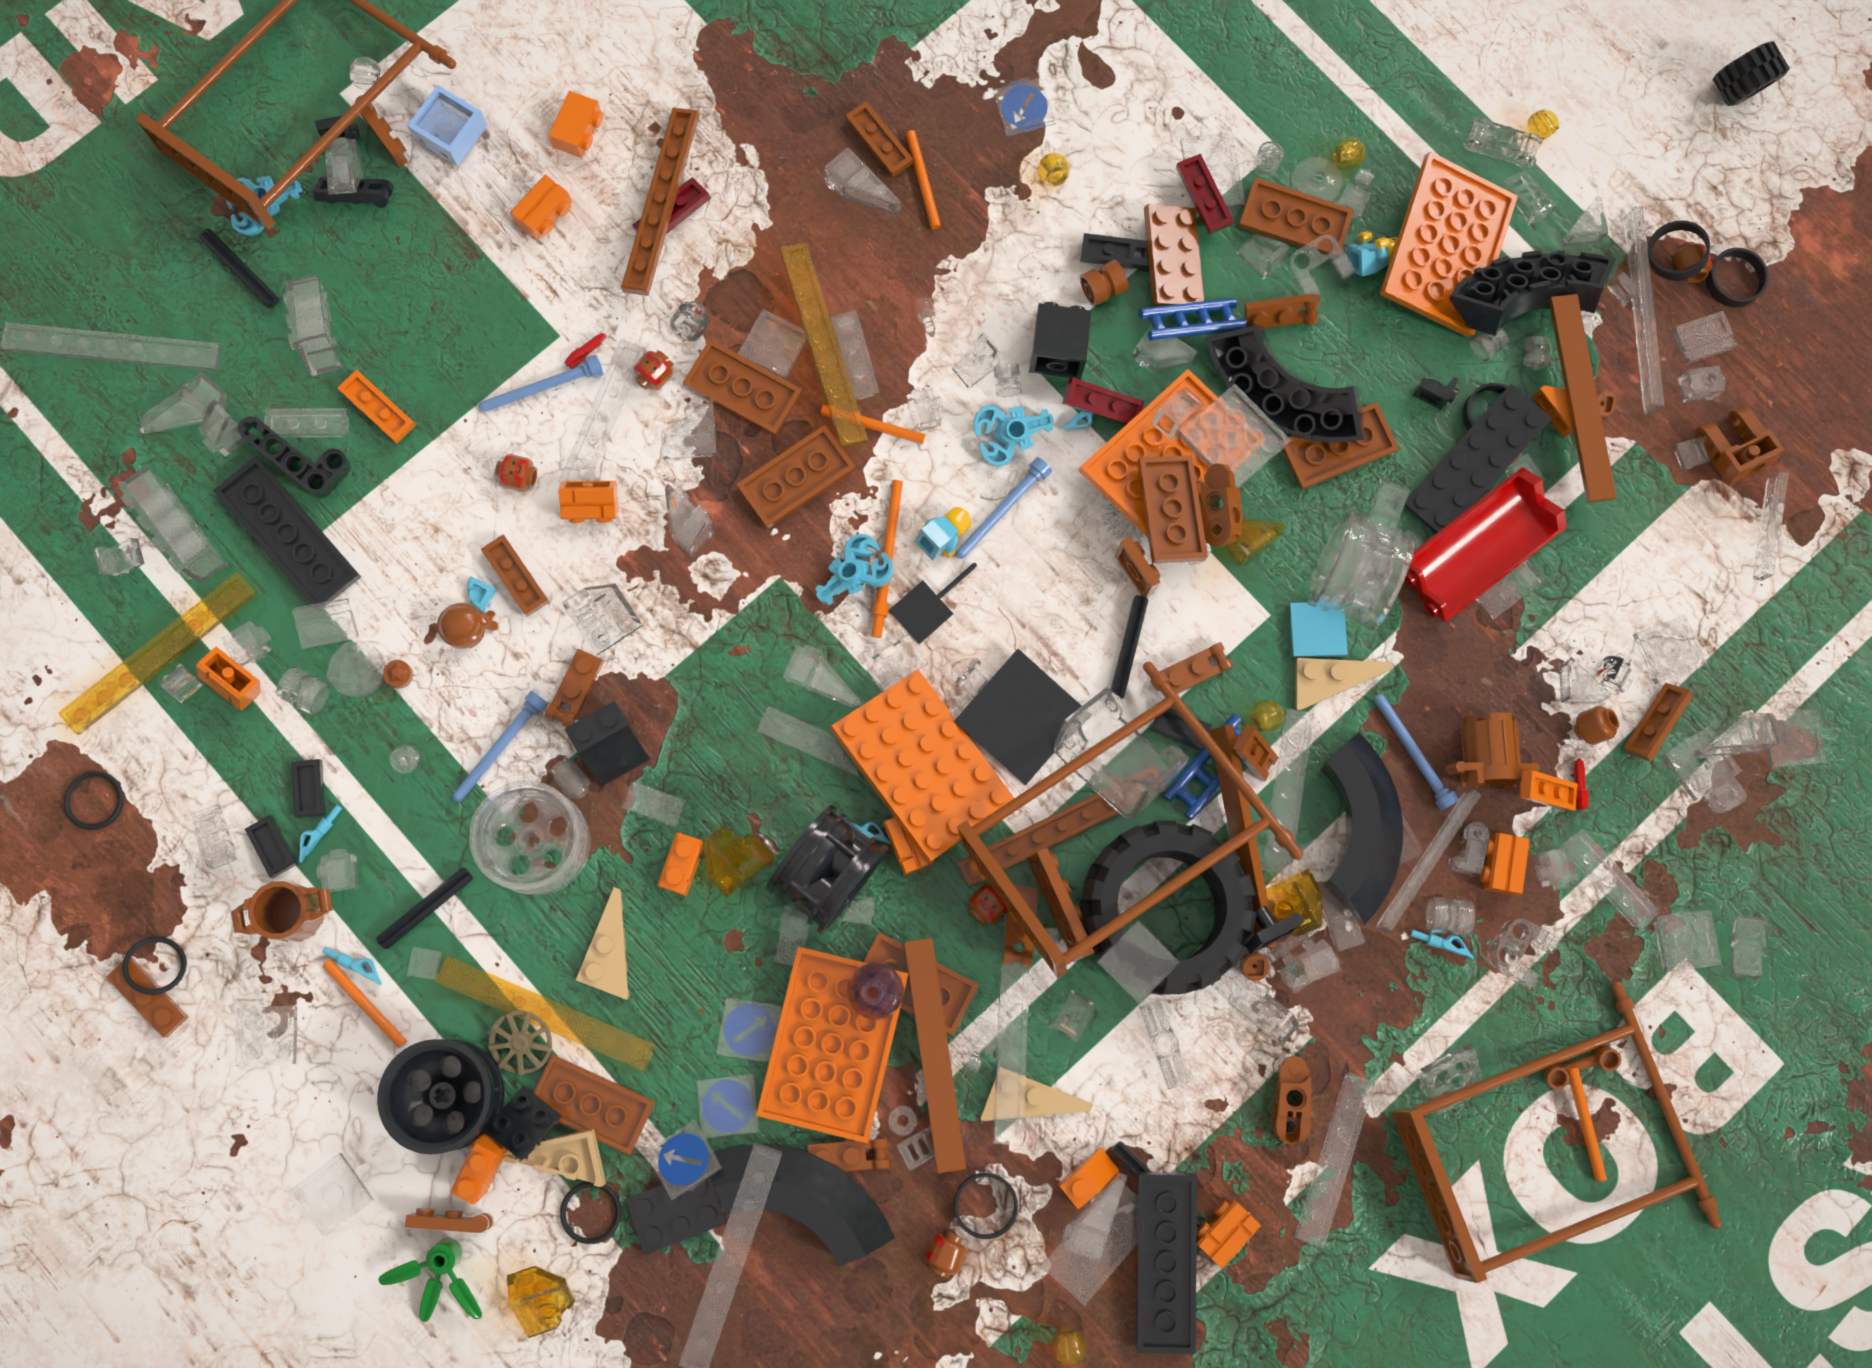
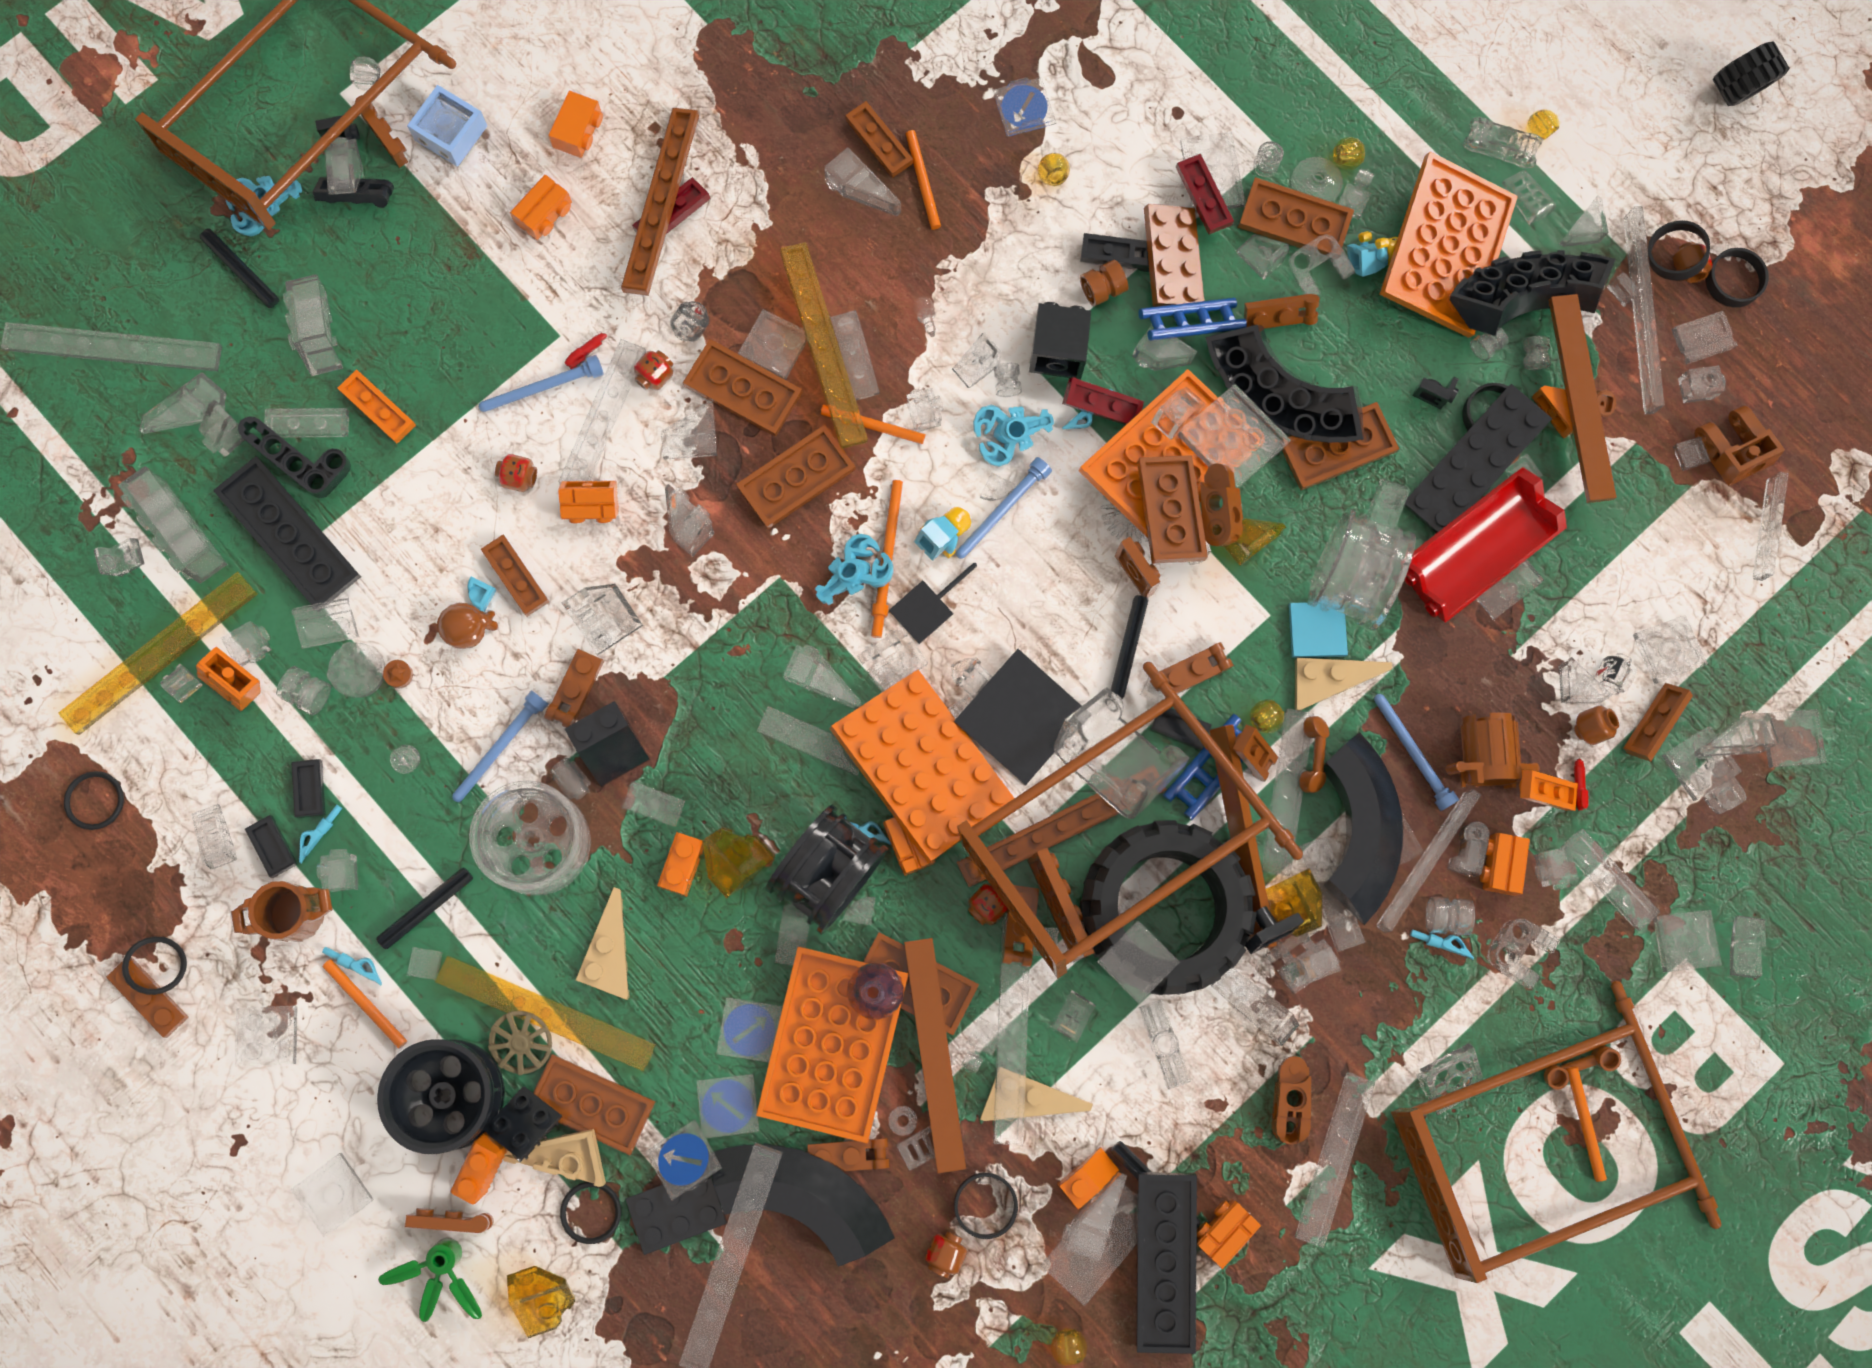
dark orange tile [1240,952,1269,981] -> none
none -> dark orange bar [1299,716,1330,793]

